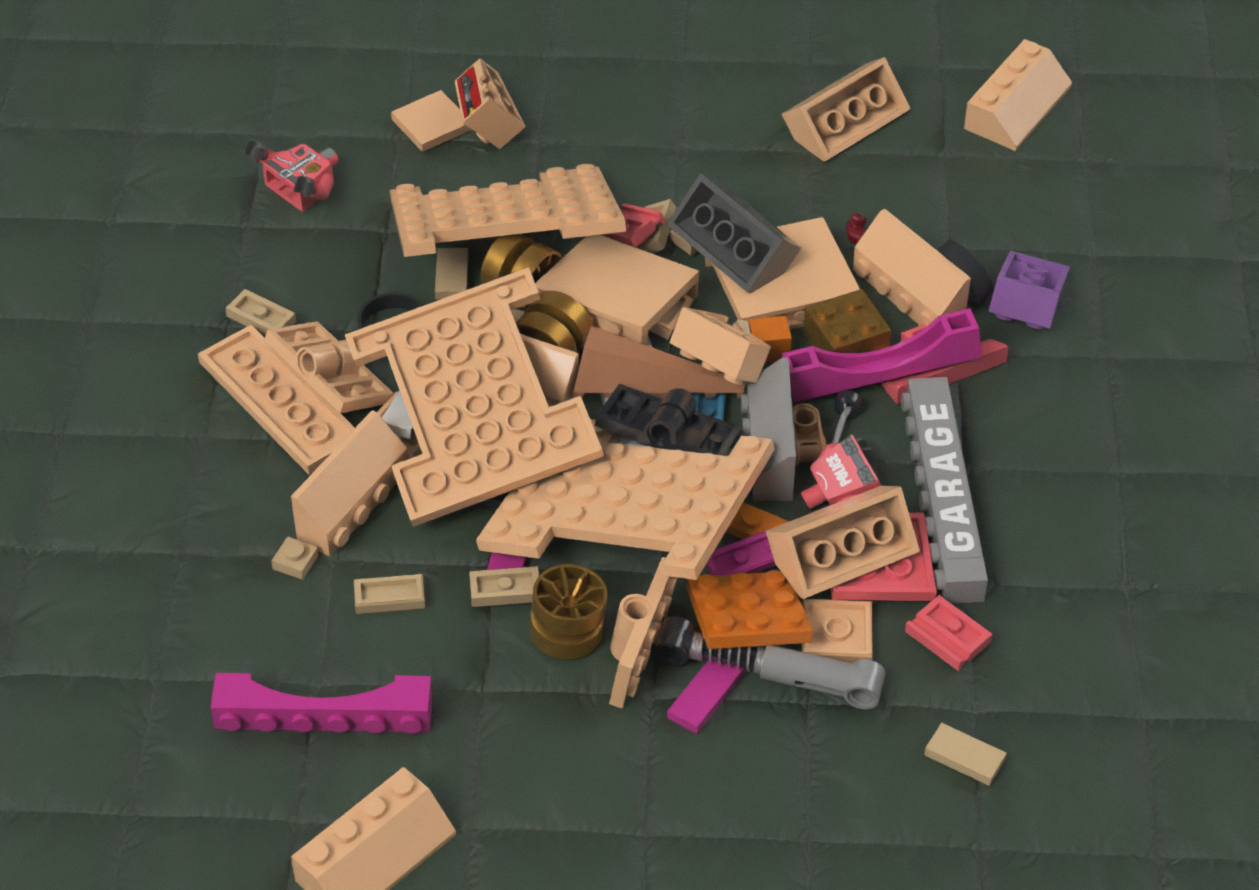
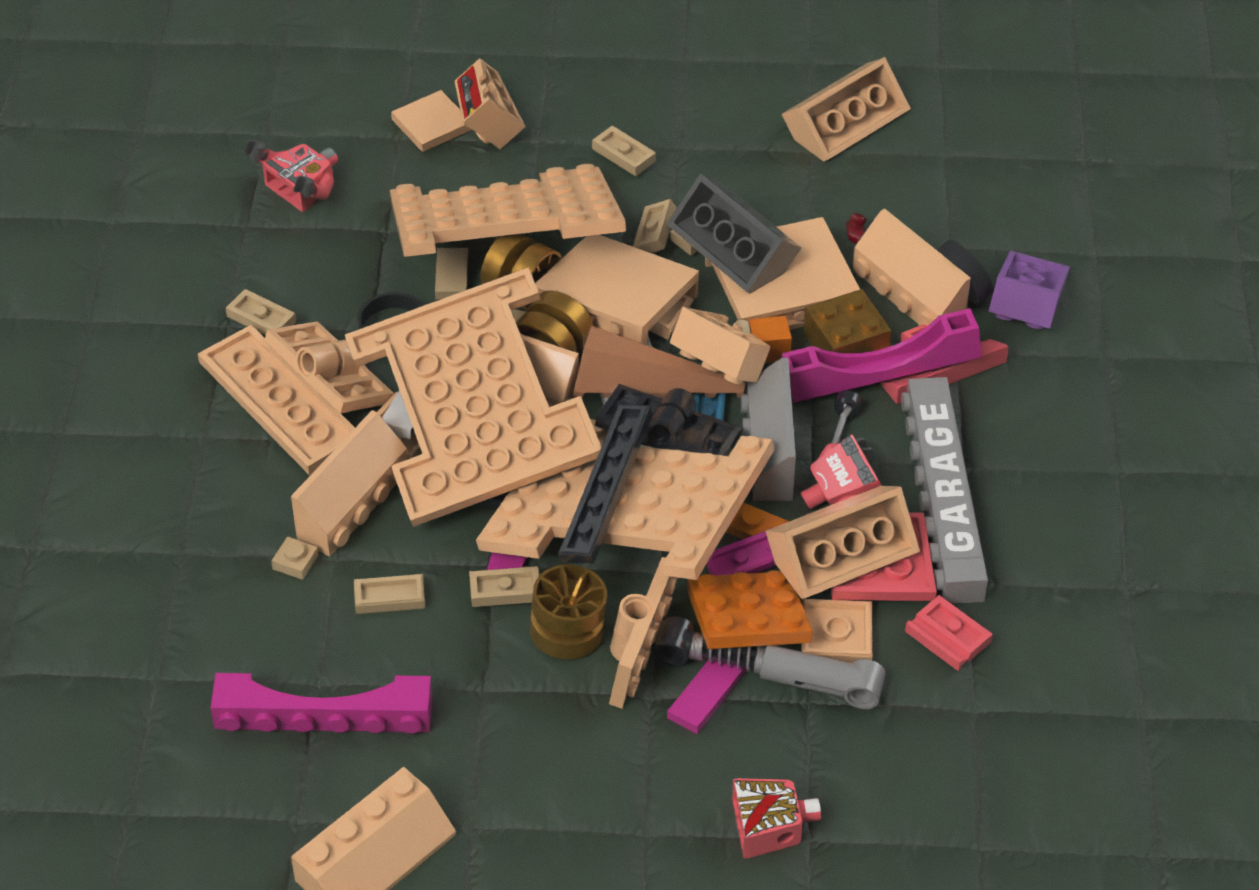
coral plate [601,203,666,248] -> none
medium nougat piece [792,403,826,466] -> none
tan tile [924,722,1007,786] -> none
light nougat slope [964,39,1072,151] -> none
none -> black tile [558,405,653,564]
none -> tan plate [592,126,656,176]
none -> torso [732,778,821,859]

